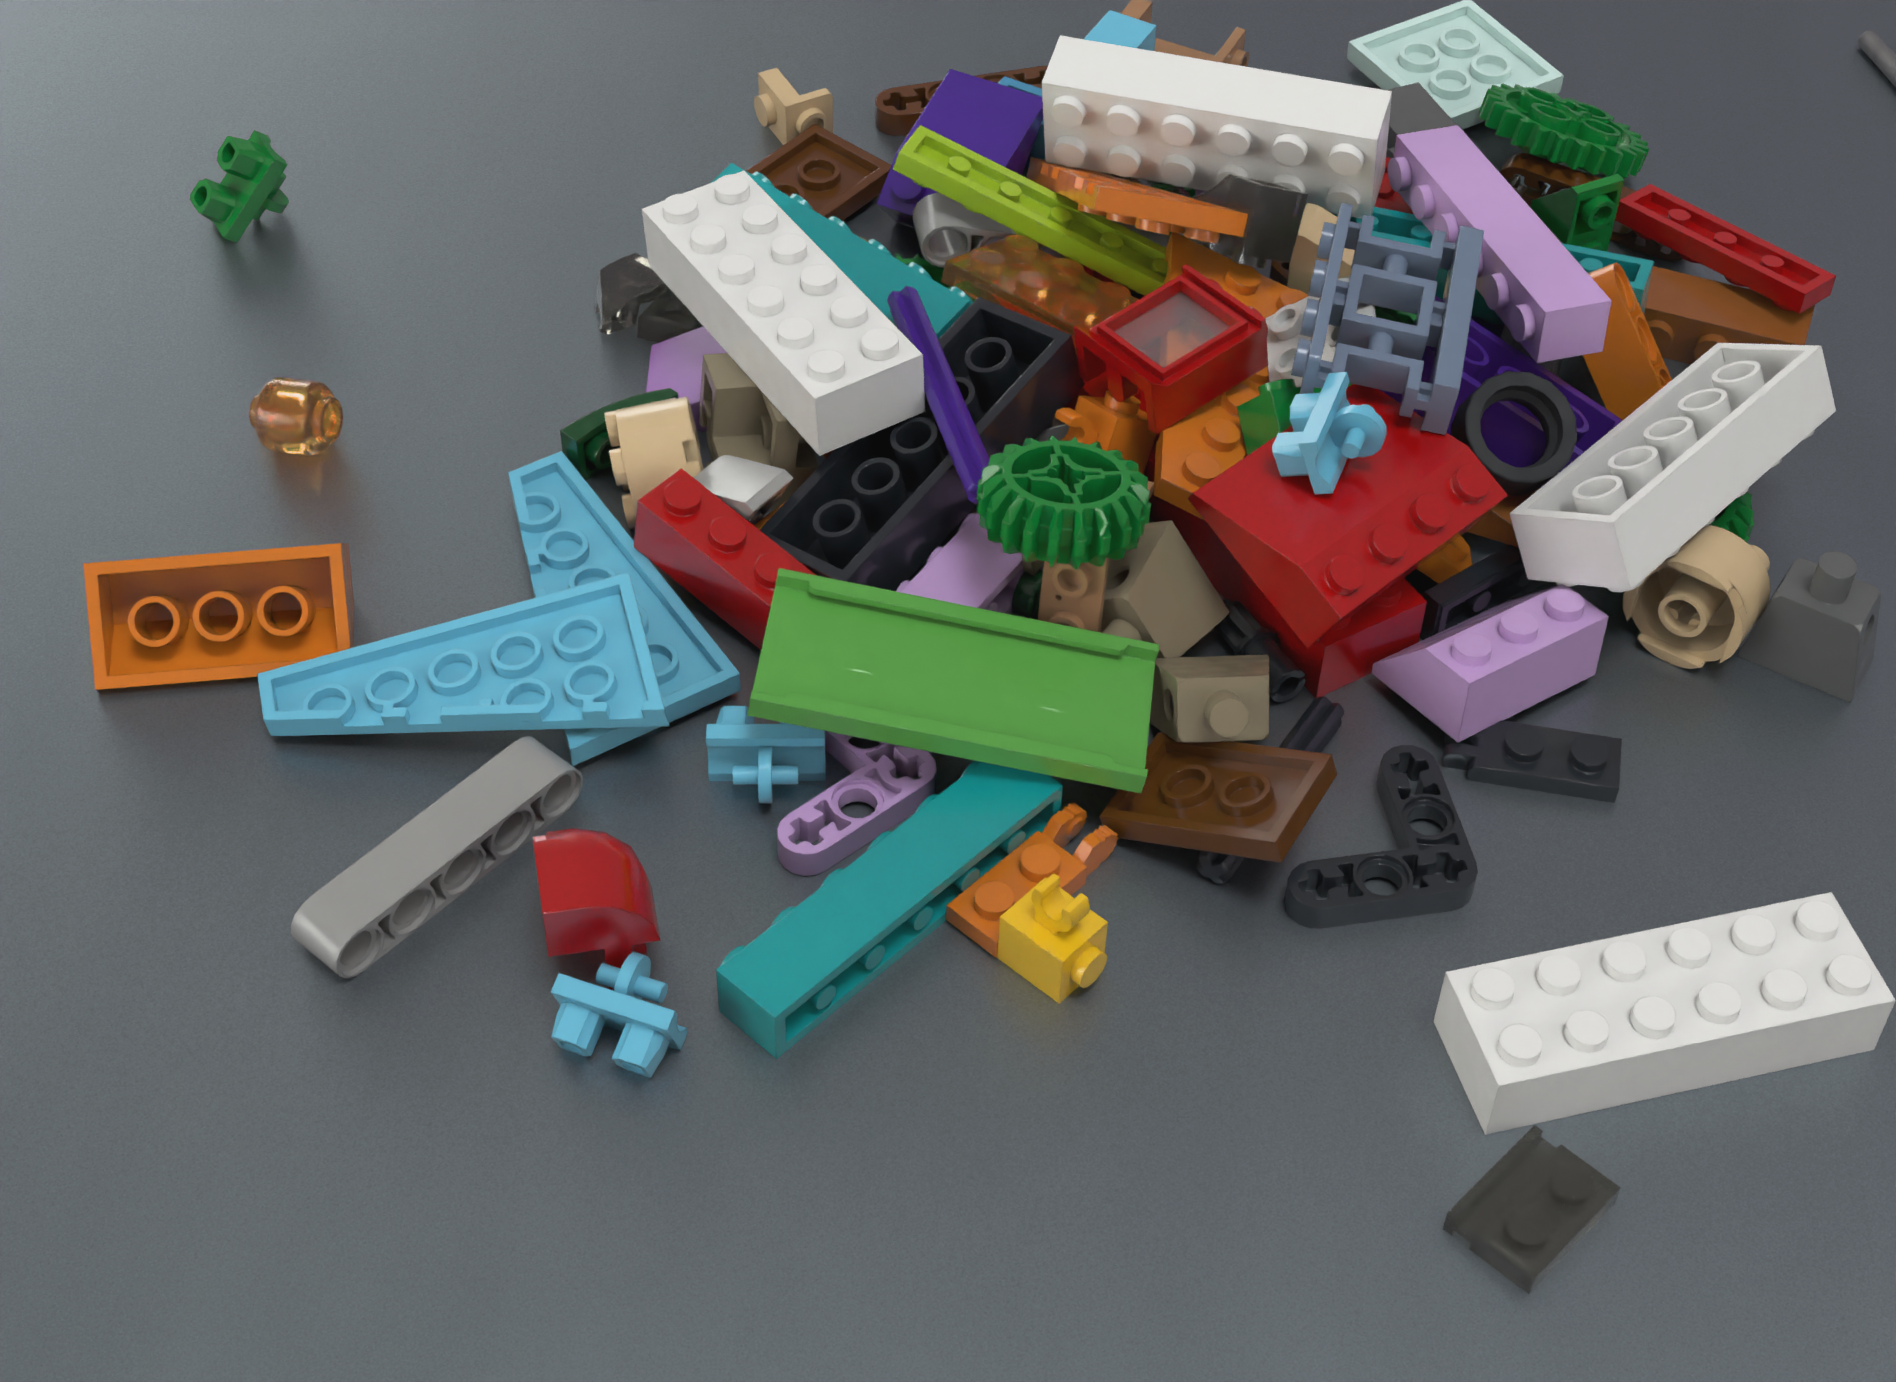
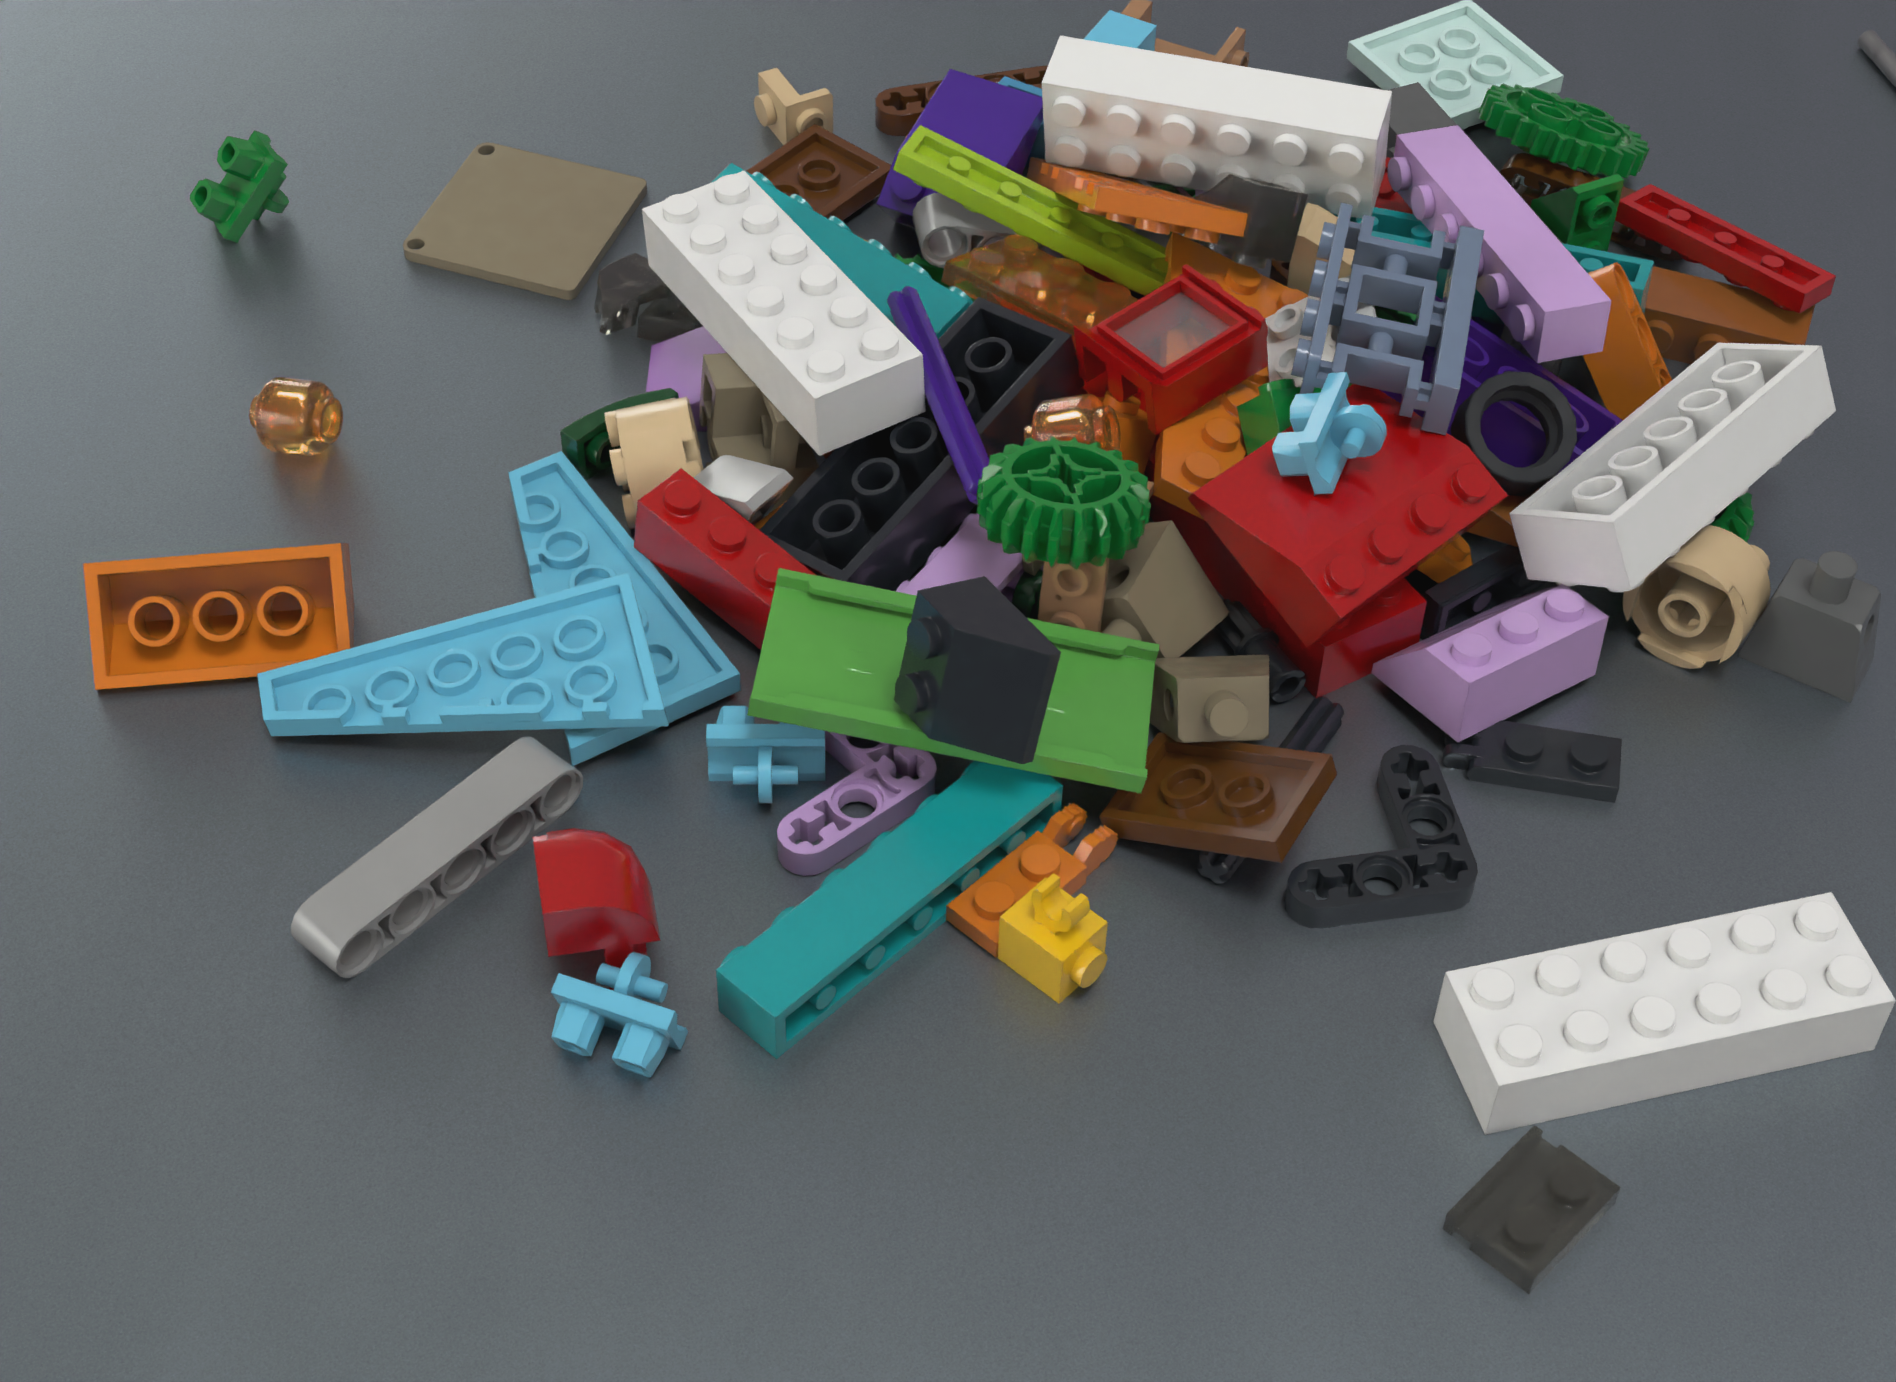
none -> dark tan piece [403,142,647,300]
none -> black slope [894,576,1061,764]
none -> clear orange head [1024,393,1121,451]

